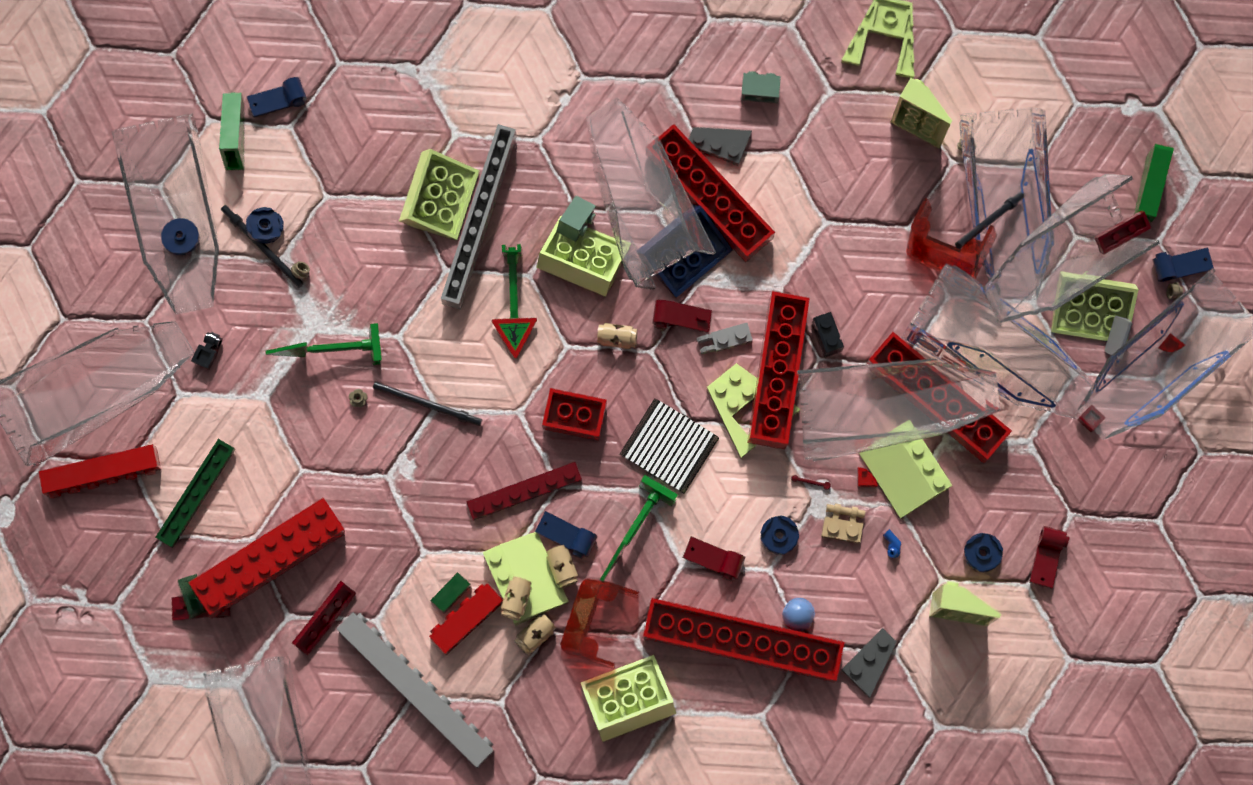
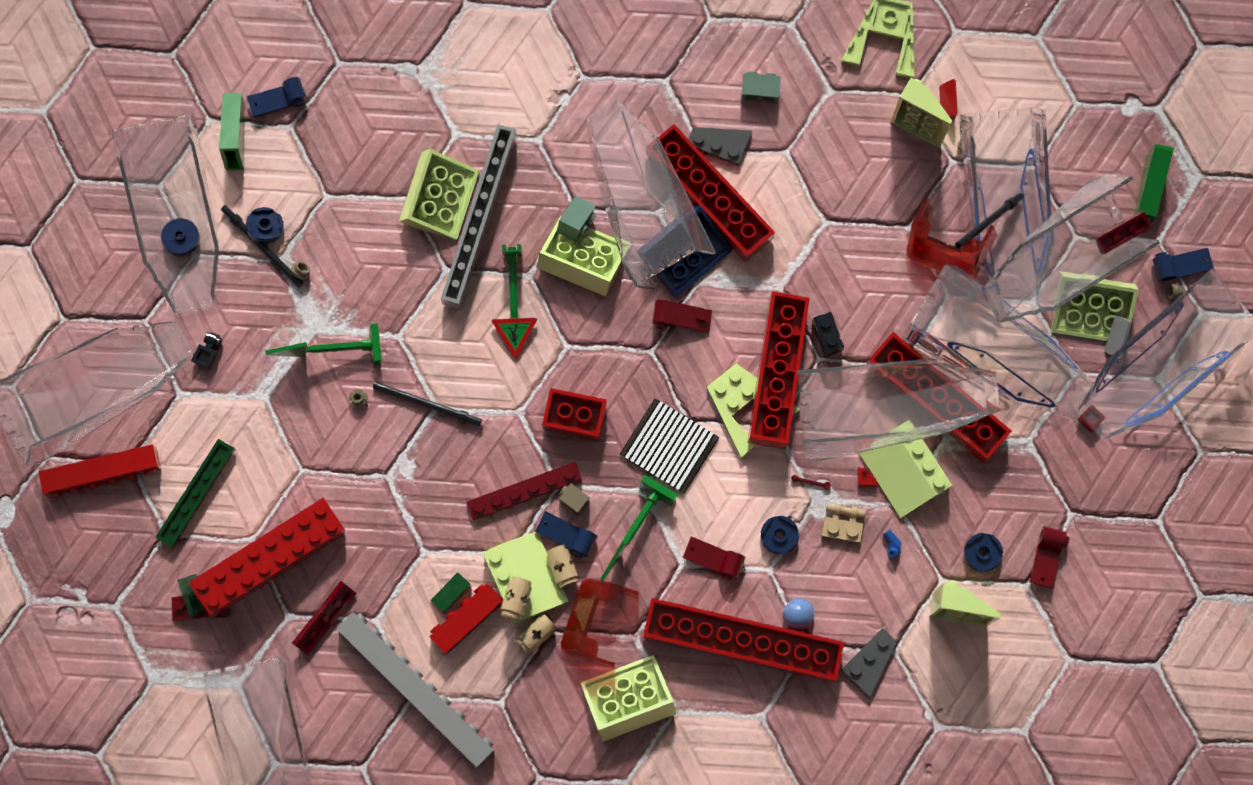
tan piece [597,323,638,349] -> none
light grey hinge [697,323,753,354] -> none
red tile [1158,333,1185,352] -> none
none -> dark tan brick [559,484,590,515]
none -> red slope [939,79,958,121]

